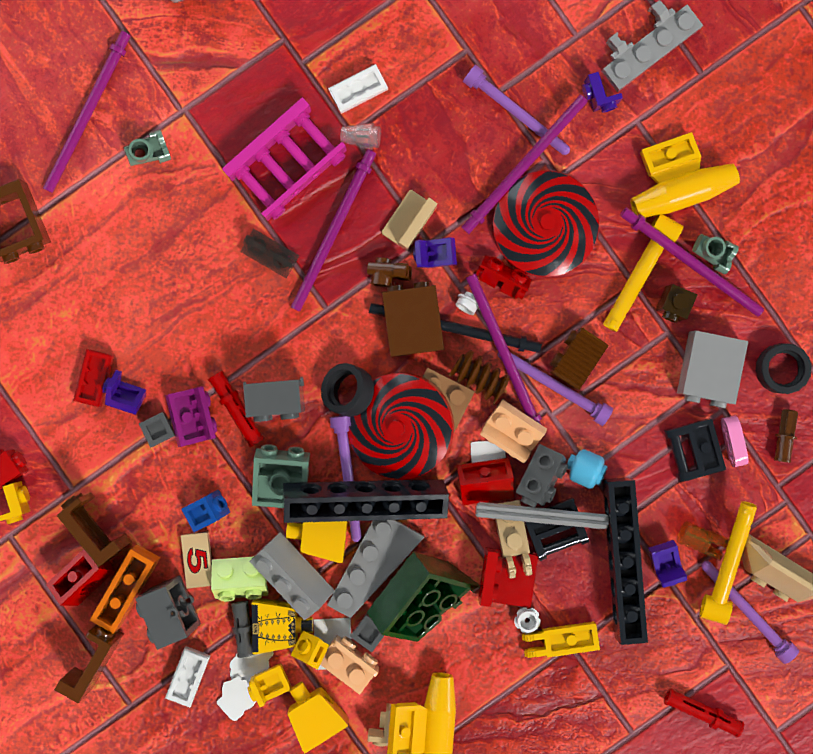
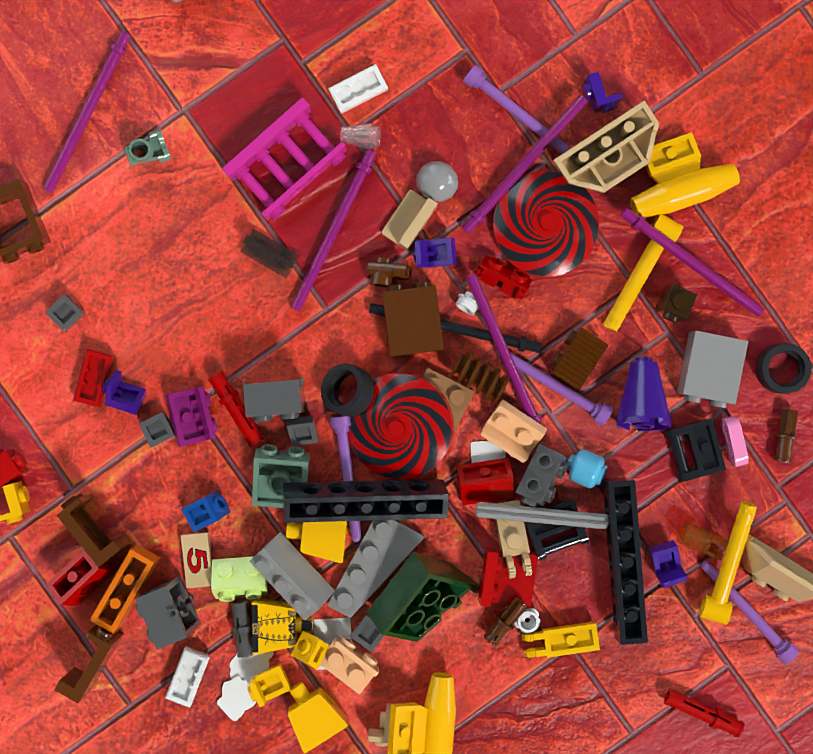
light grey hinge [601,0,703,92] -> none
sand green plate [692,234,739,275] -> none
none -> dark grey plate [45,294,86,332]
none -> dark grey plate [286,415,319,446]
none -> light grey hair [416,161,458,202]
none -> reddish brown axle [484,597,527,646]
none -> tan wedge [553,100,659,193]
none -> dark purple cone [616,357,671,432]

